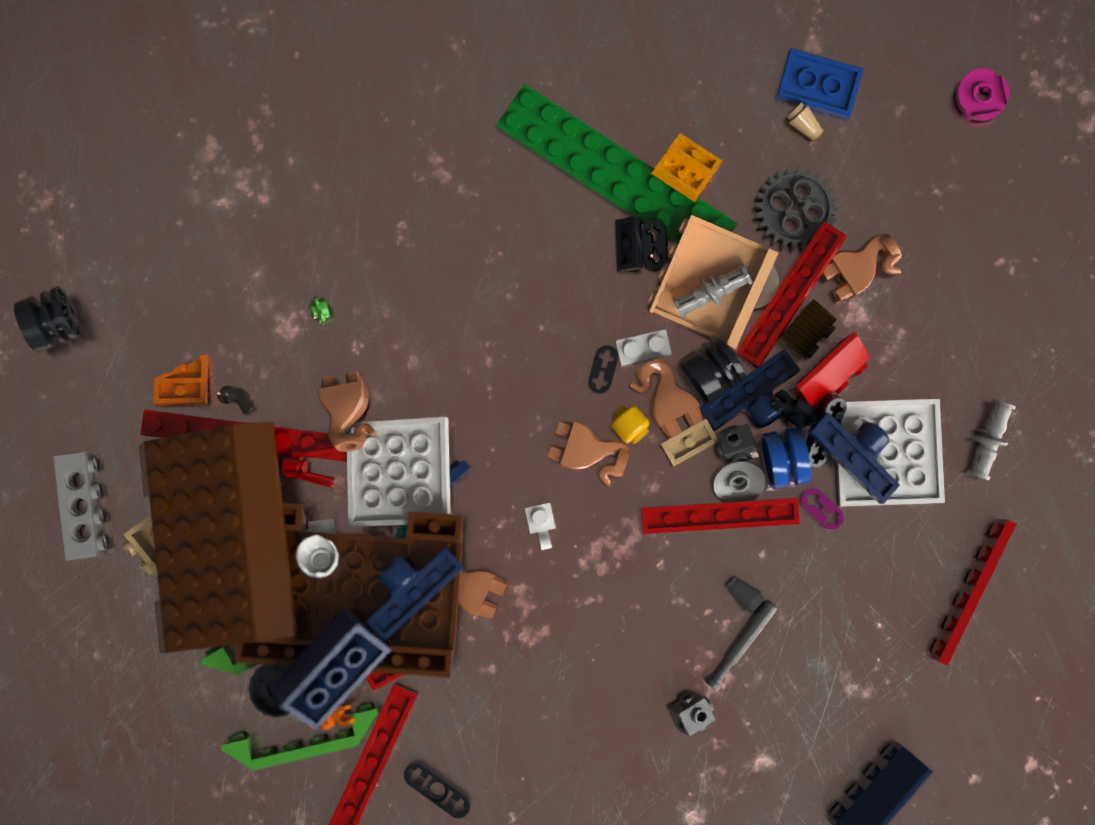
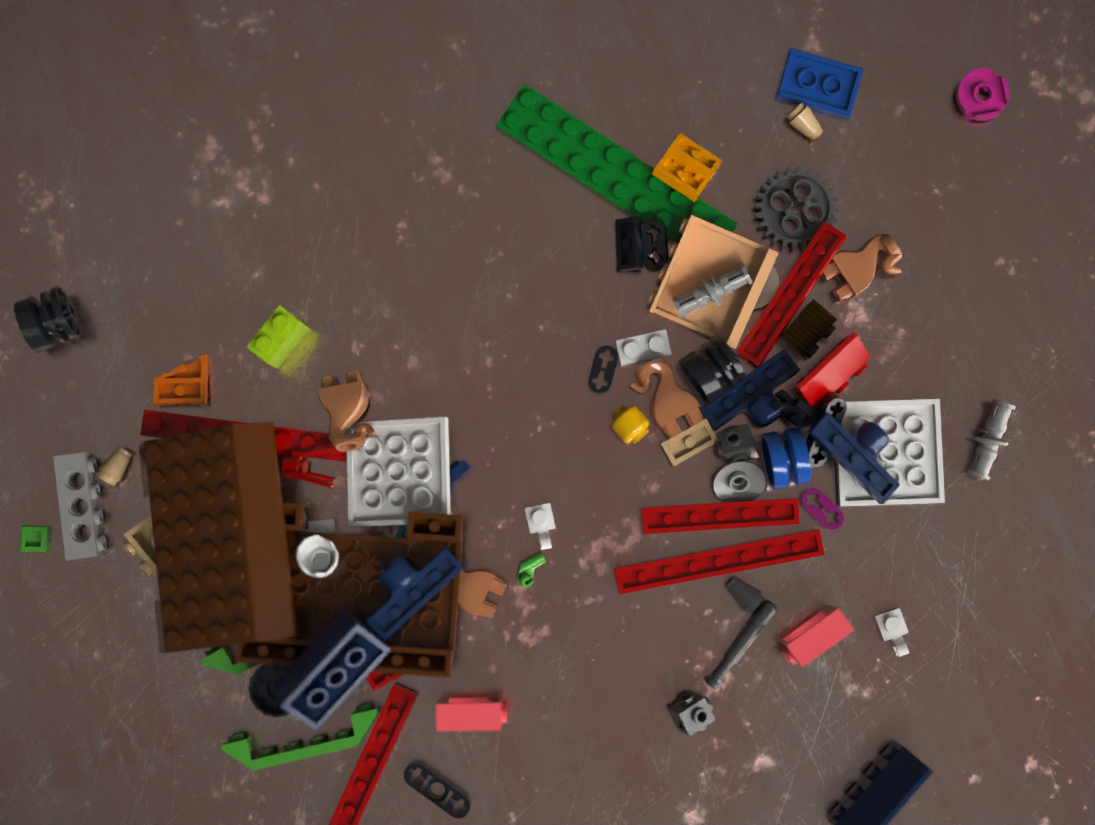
clear smoke arm [217,385,255,415] -> none
orange plate [308,703,356,731] -> none
bright green plate [309,296,330,324] -> none
nougat hips [548,421,630,486] -> none
red plate [932,519,1017,666] -> none
none -> bright green tile [20,525,50,552]
none -> tan cone [96,447,132,487]
none -> lime brick [246,305,310,369]
none -> coral window [436,697,508,731]
none -> bright green arm [516,551,546,587]
none -> red plate [614,529,825,595]
none -> coral window [779,605,854,667]
none -> white plate [873,608,909,657]

